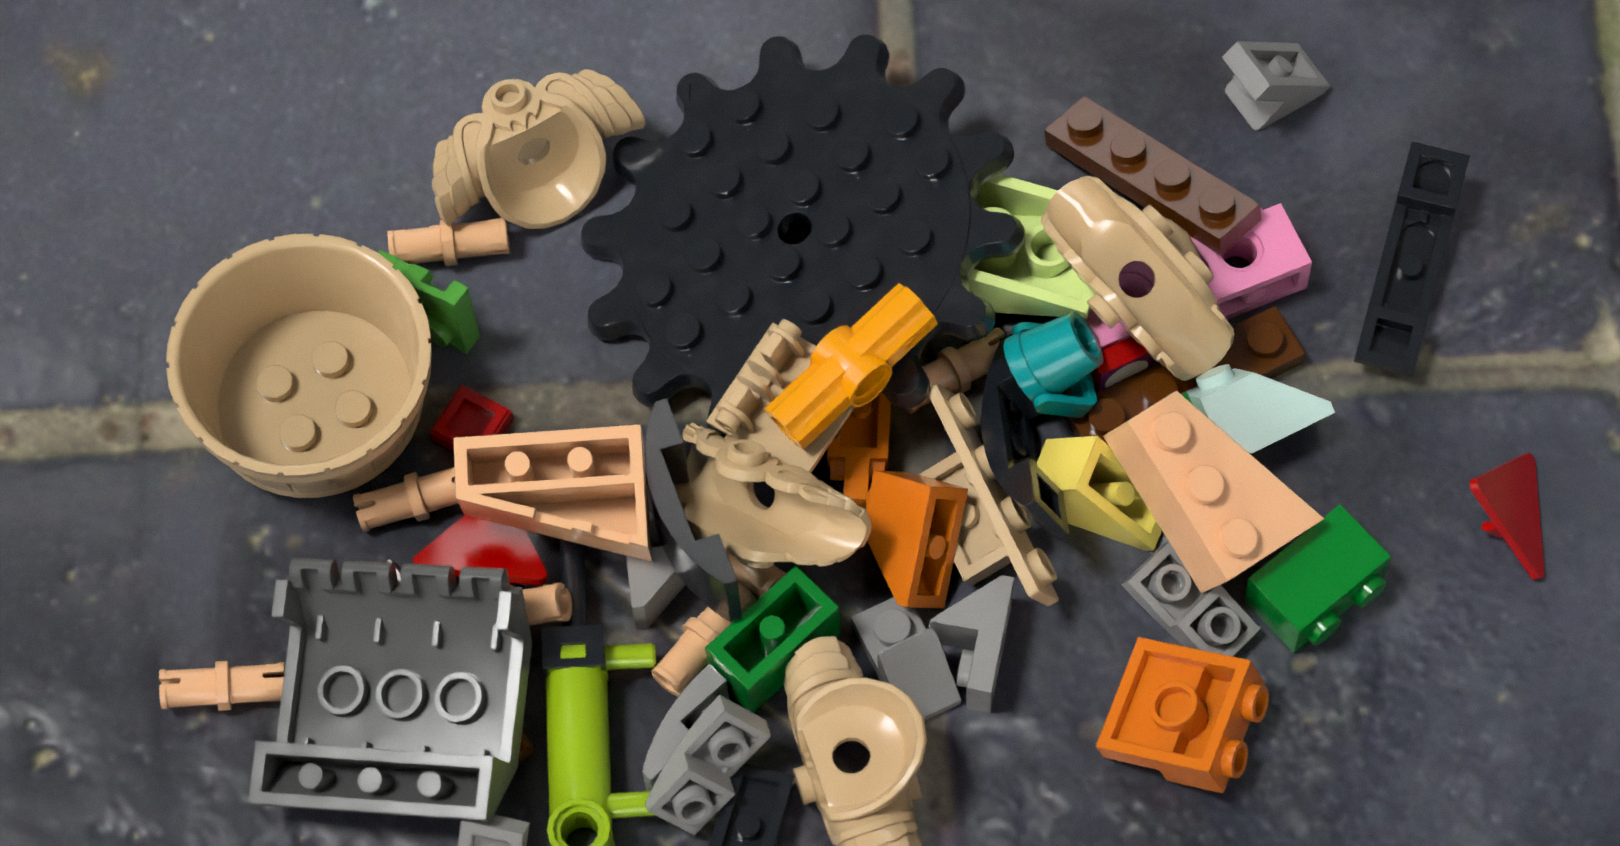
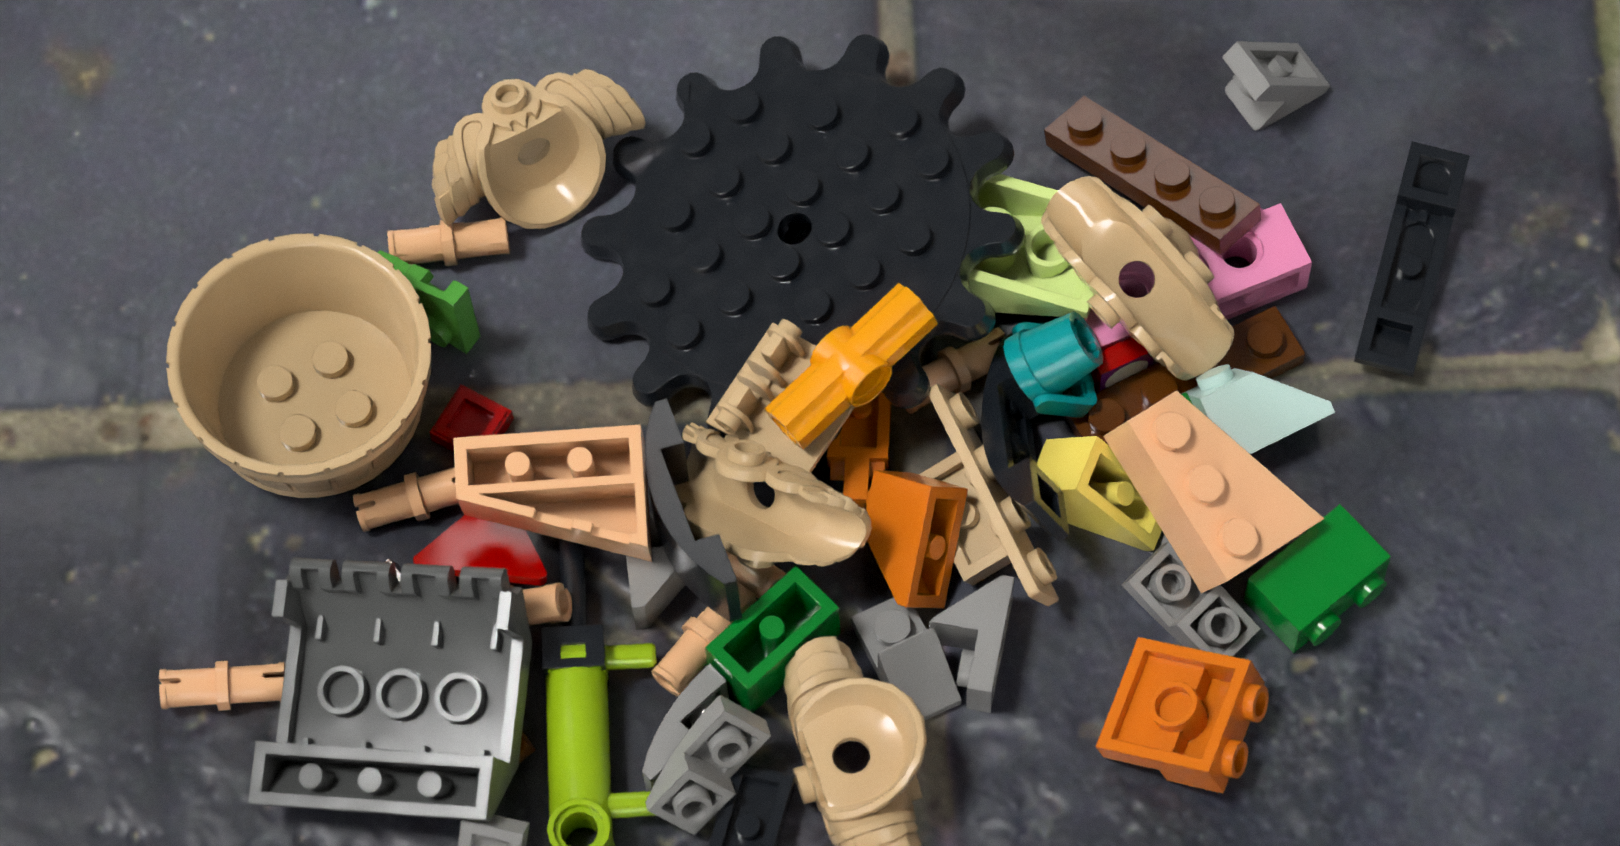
red piece [1470,452,1545,580] -> none

